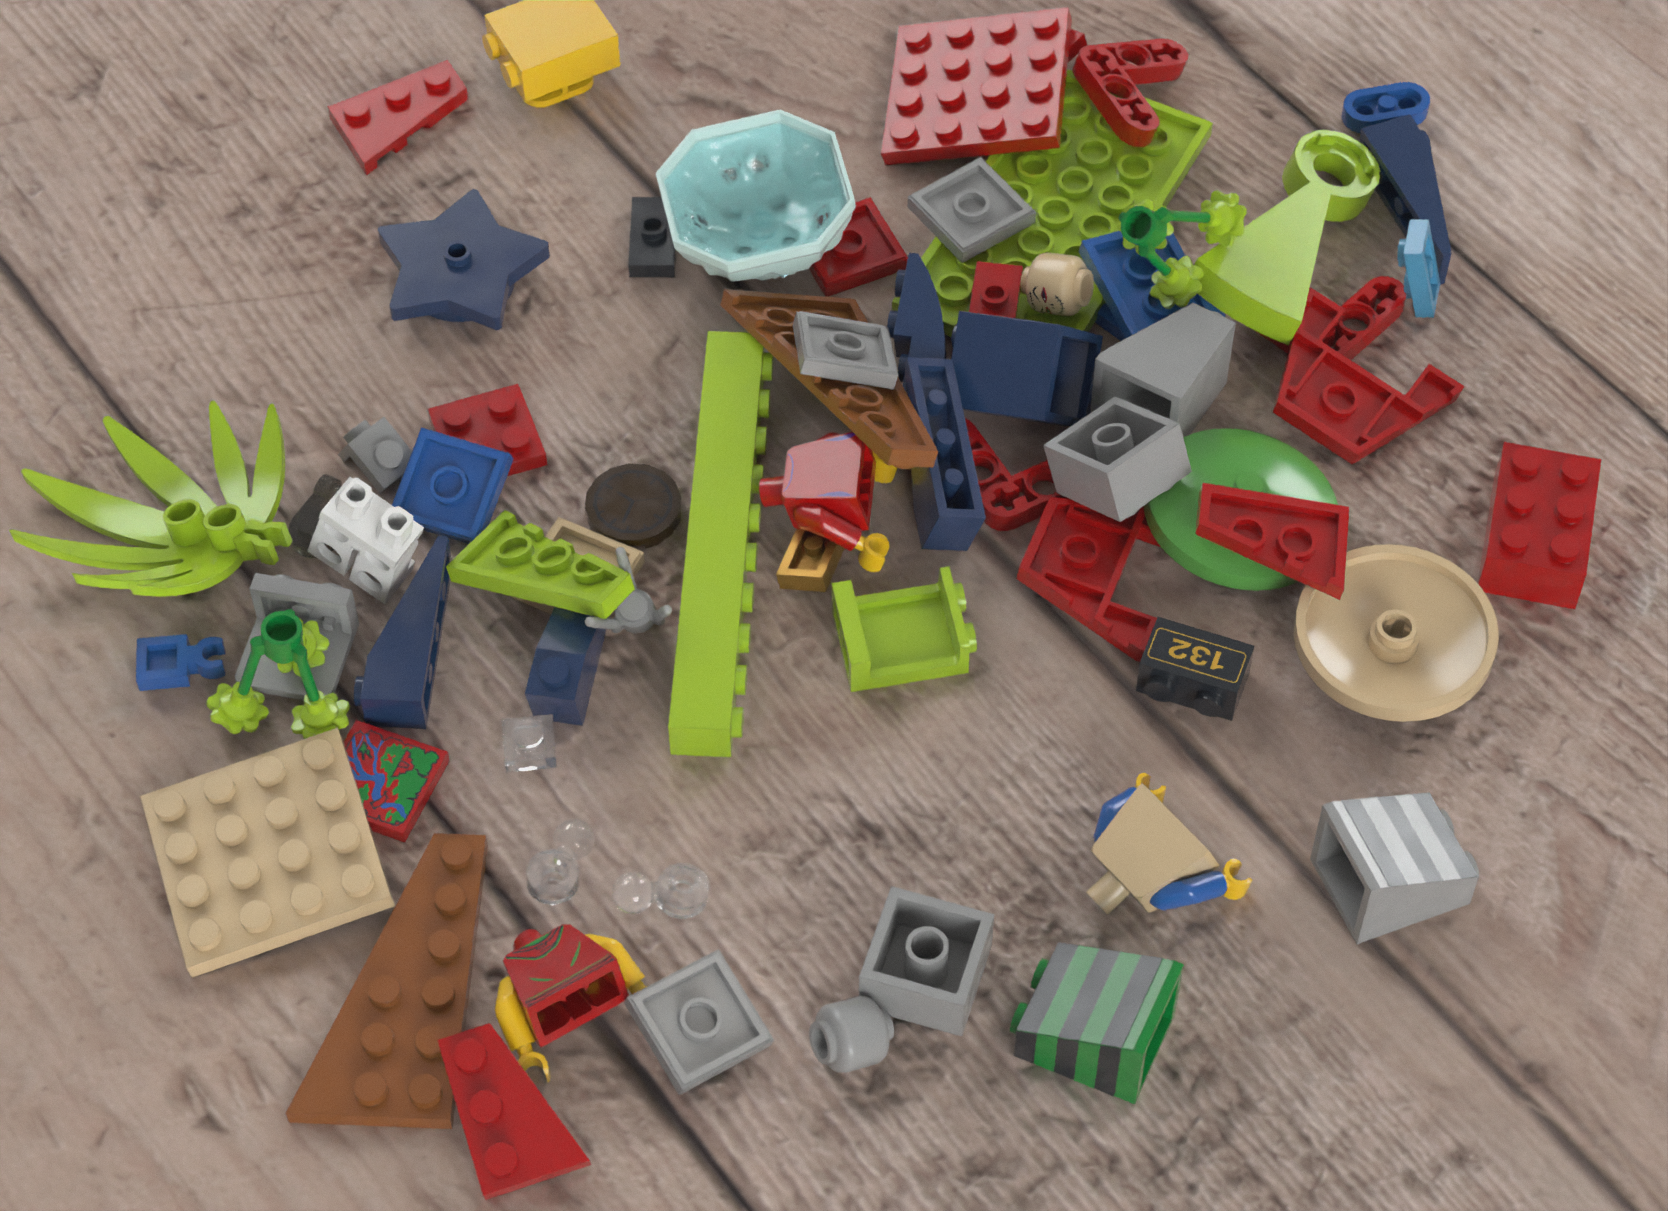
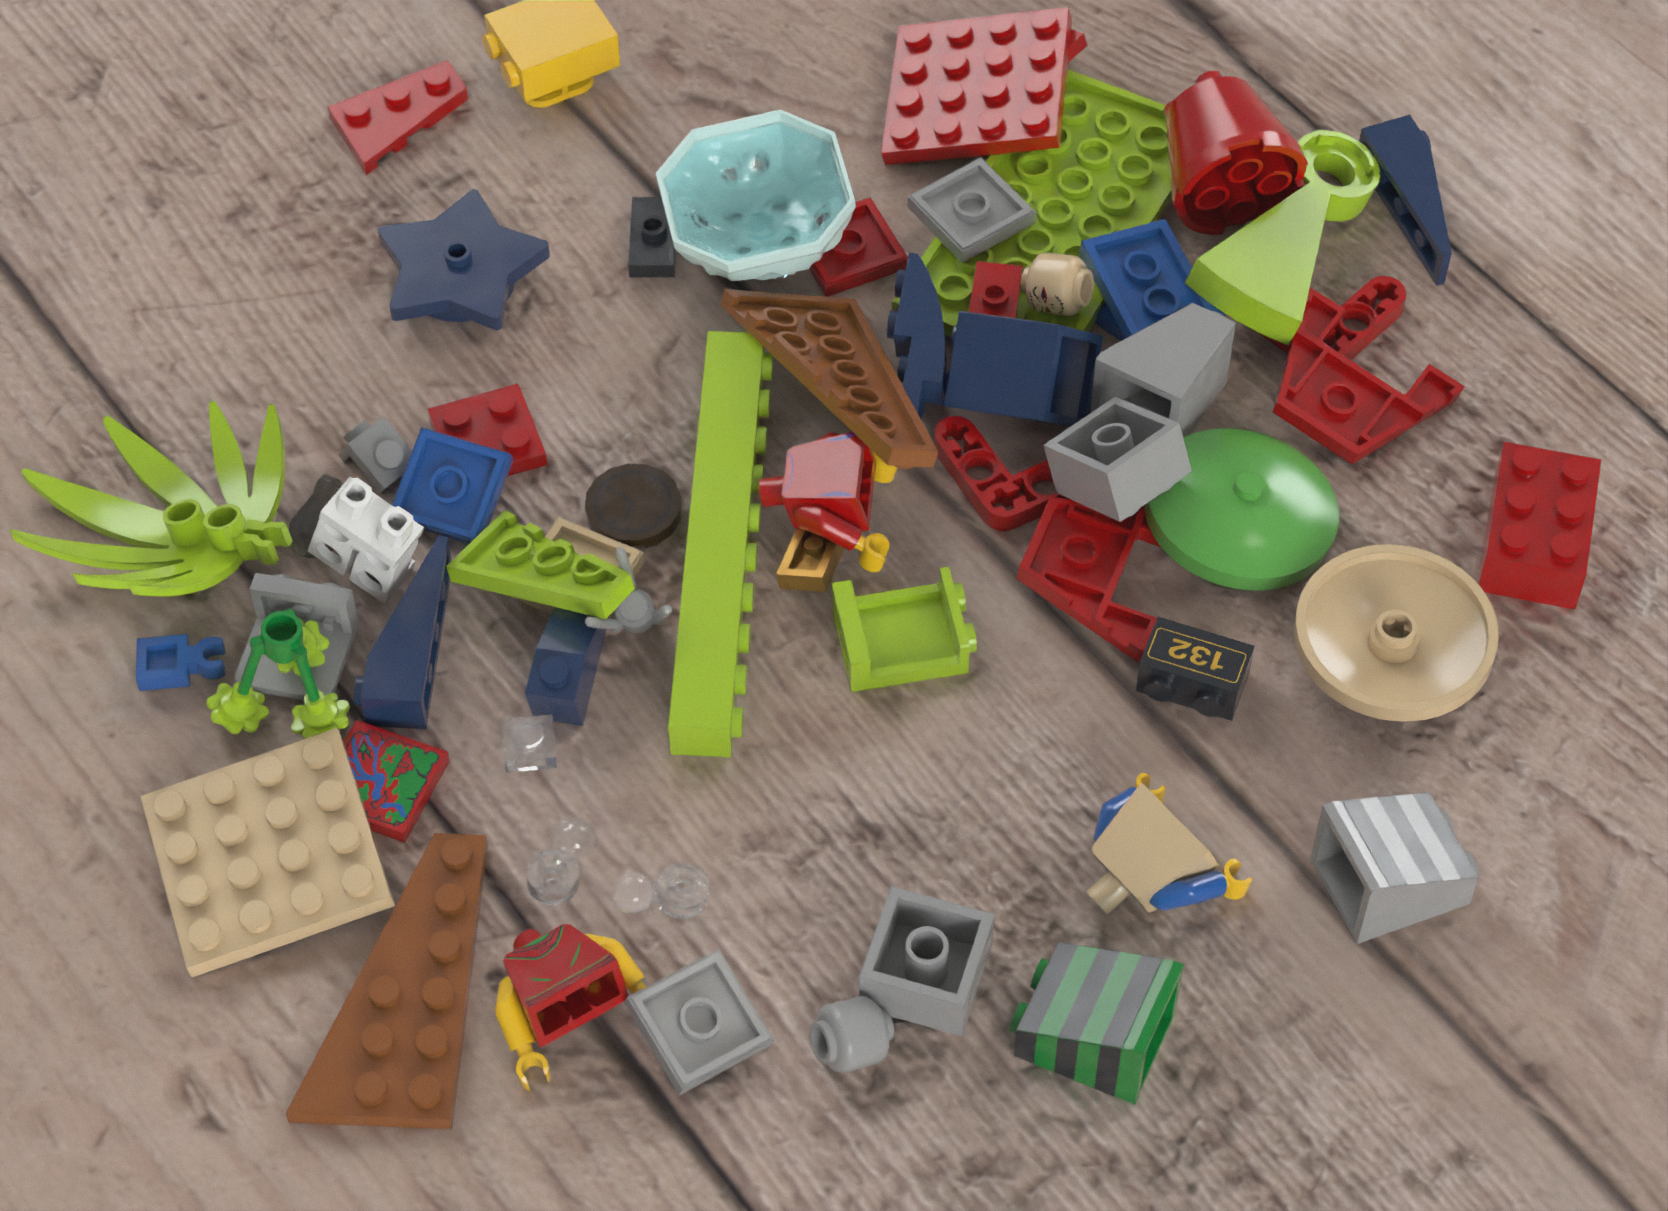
red wing [437,1023,592,1200] -> none
light grey tile [793,311,898,389] -> none
dark blue slope [905,357,986,551] -> none
red beam [1072,38,1189,147] -> none
lime plant [1117,190,1247,309] -> none
red wing [1195,483,1349,600] -> none
blue plate [1341,82,1430,133] -> none
dark azure plate [1398,219,1440,318] -> none
none -> red cone [1163,70,1309,235]

